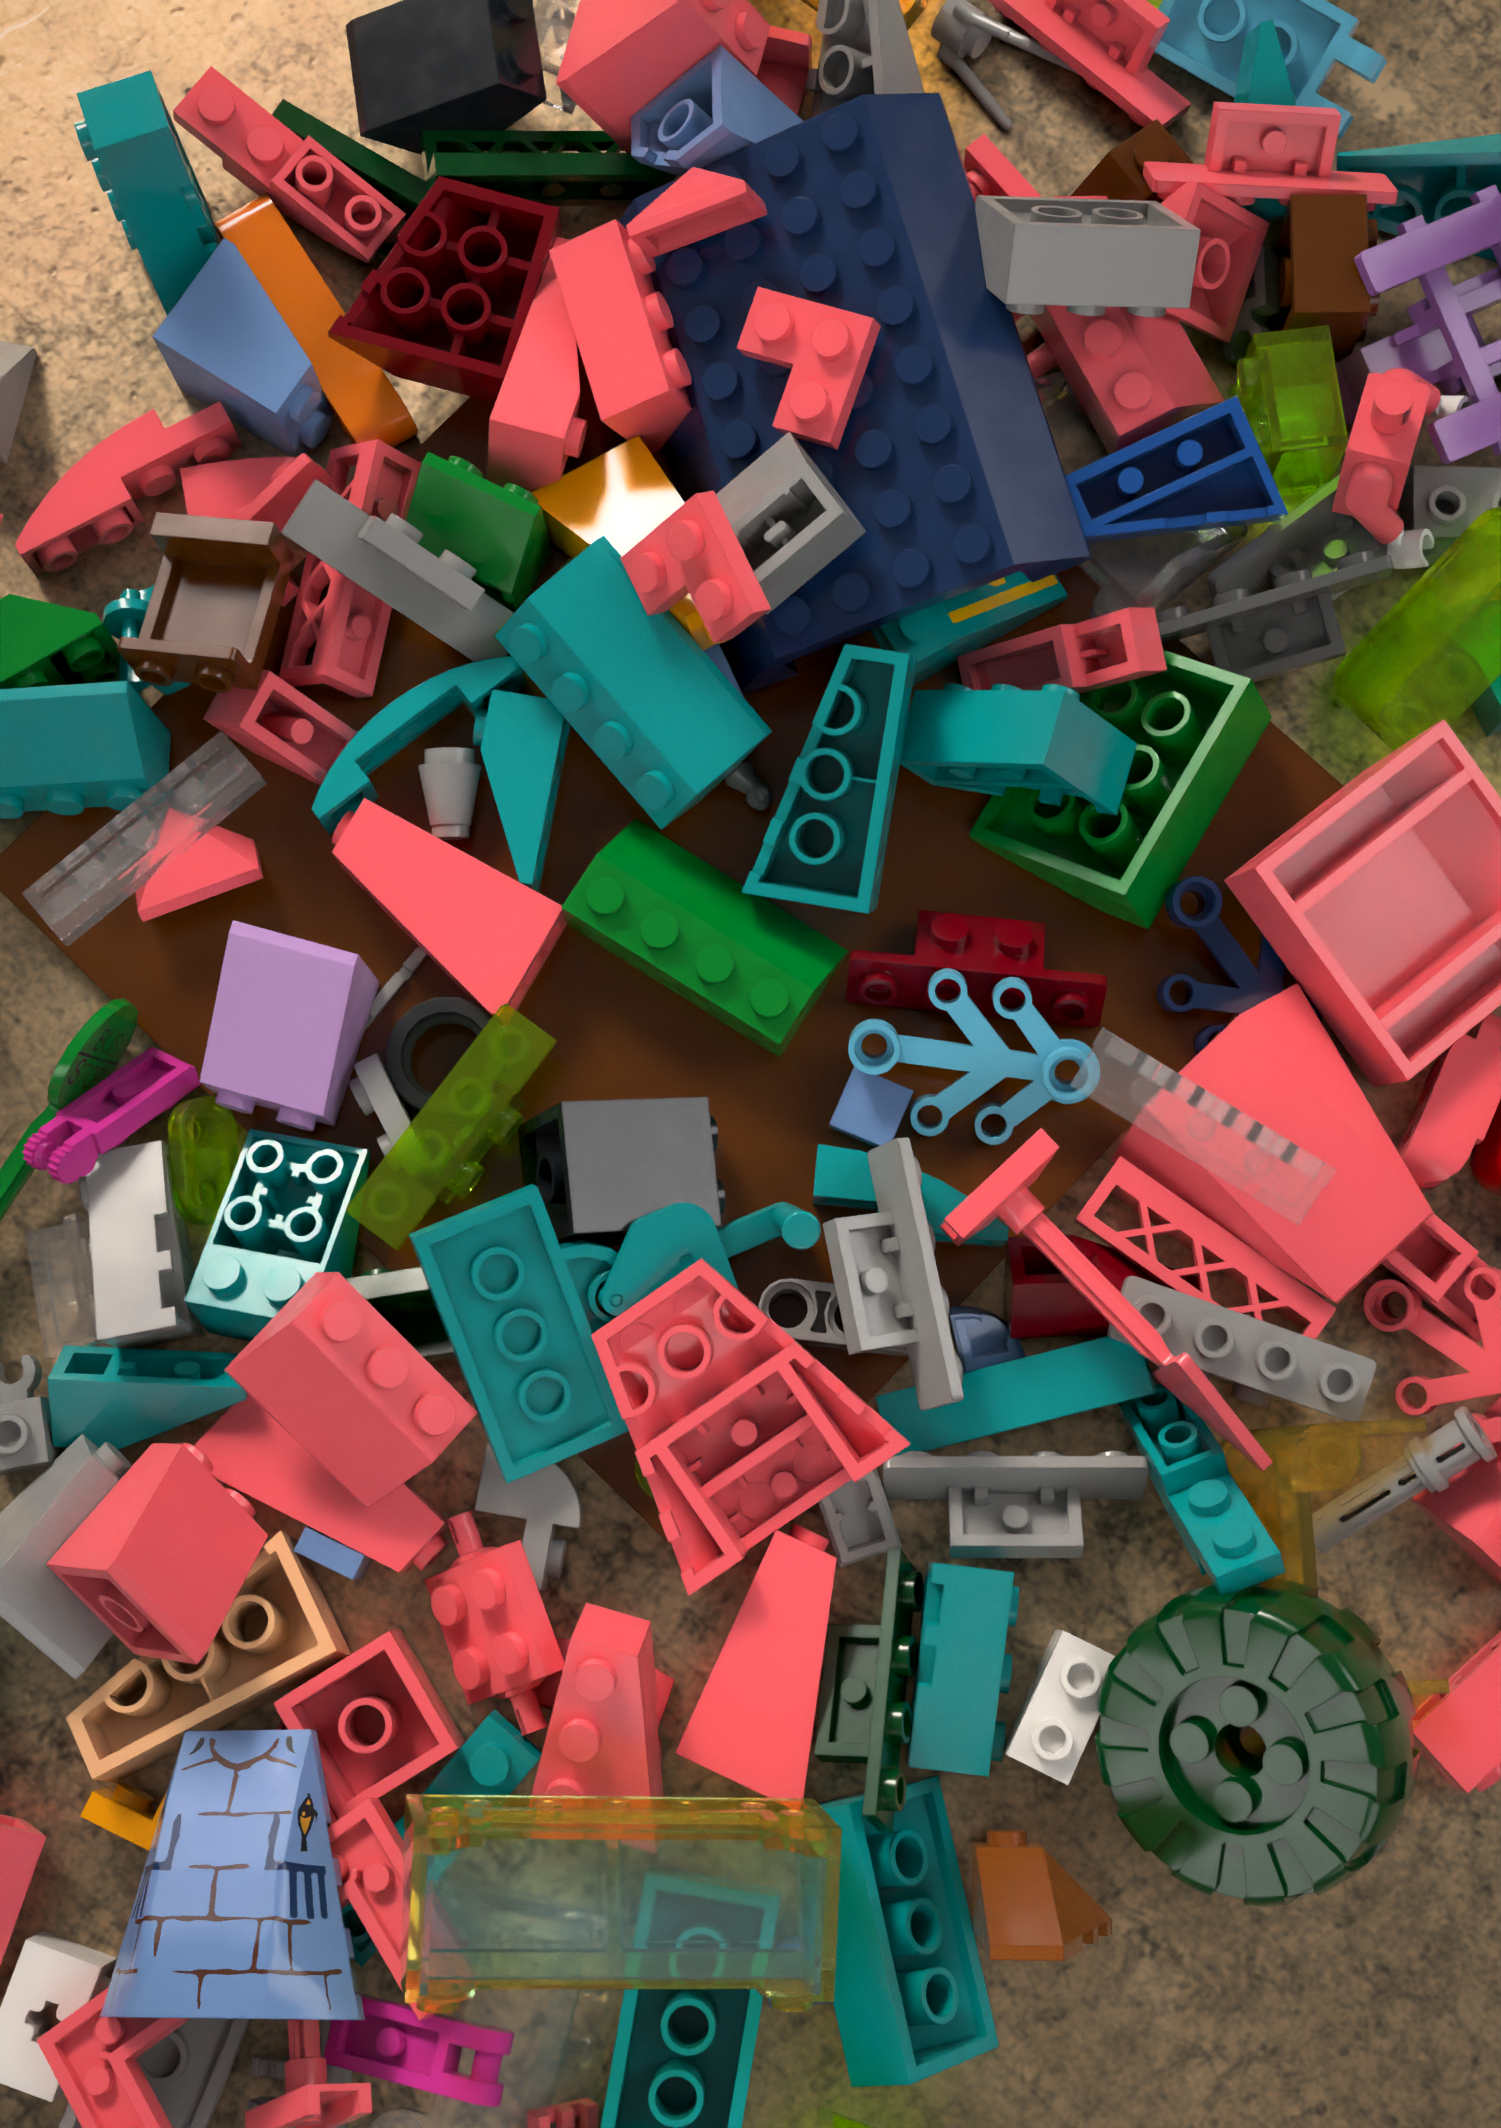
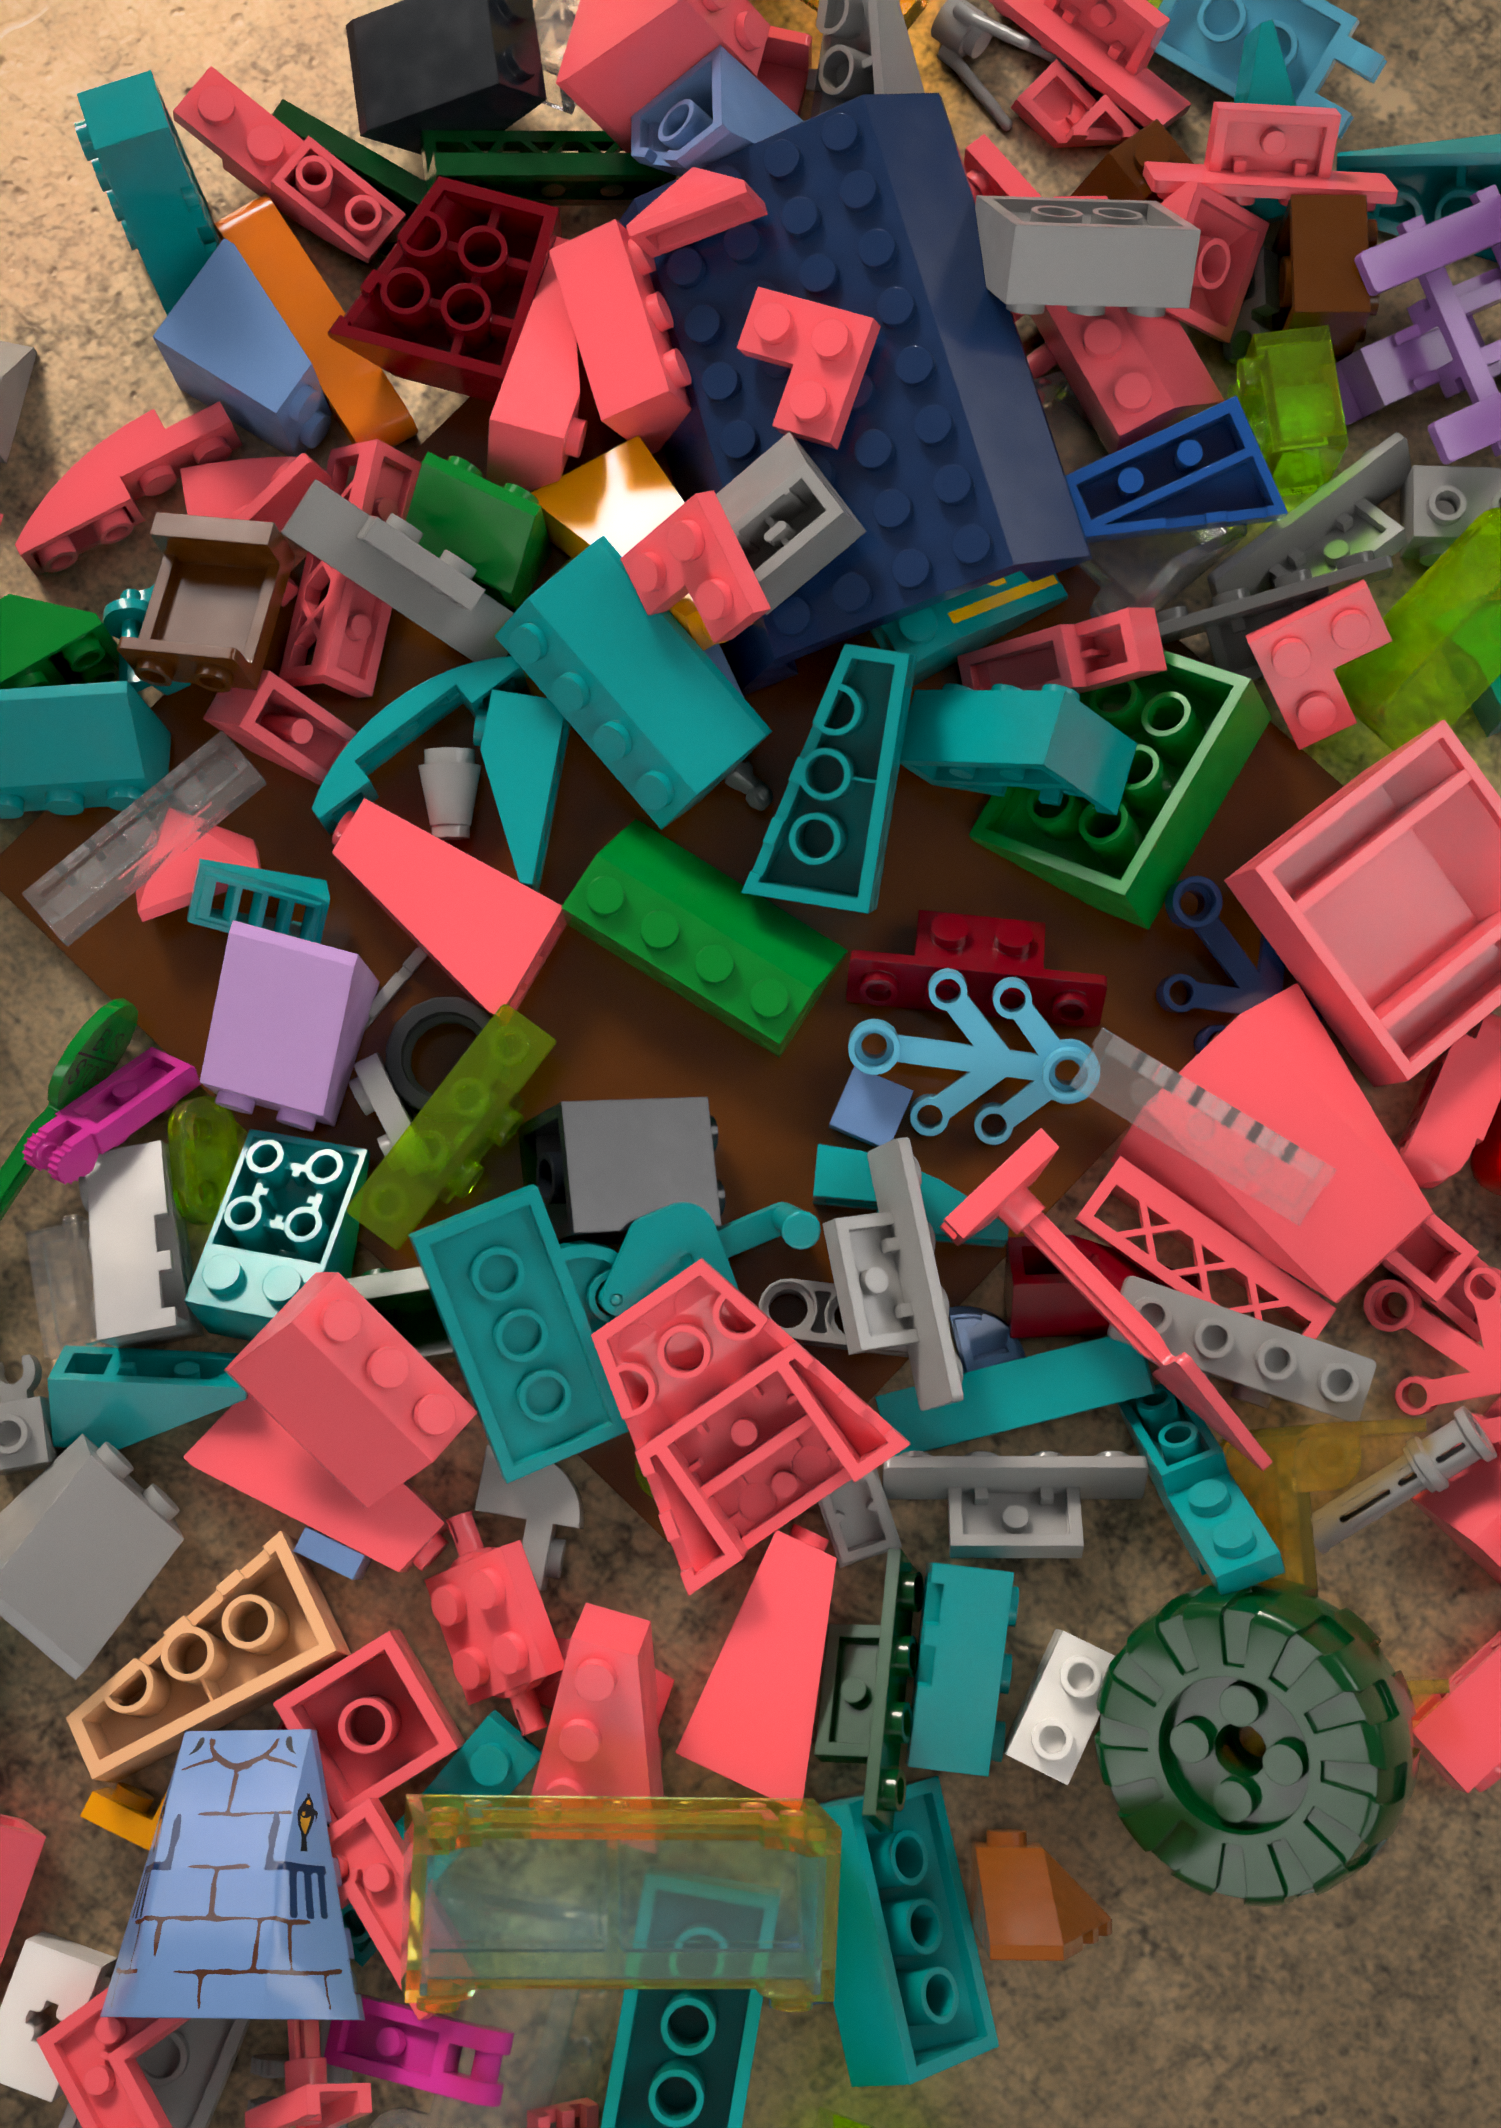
coral slope [46,1443,268,1664] -> none
coral torso [1331,368,1473,569] -> none
none -> teal slope [187,859,330,944]
none -> coral slope [1010,59,1140,148]
none -> coral plate [1245,578,1392,750]

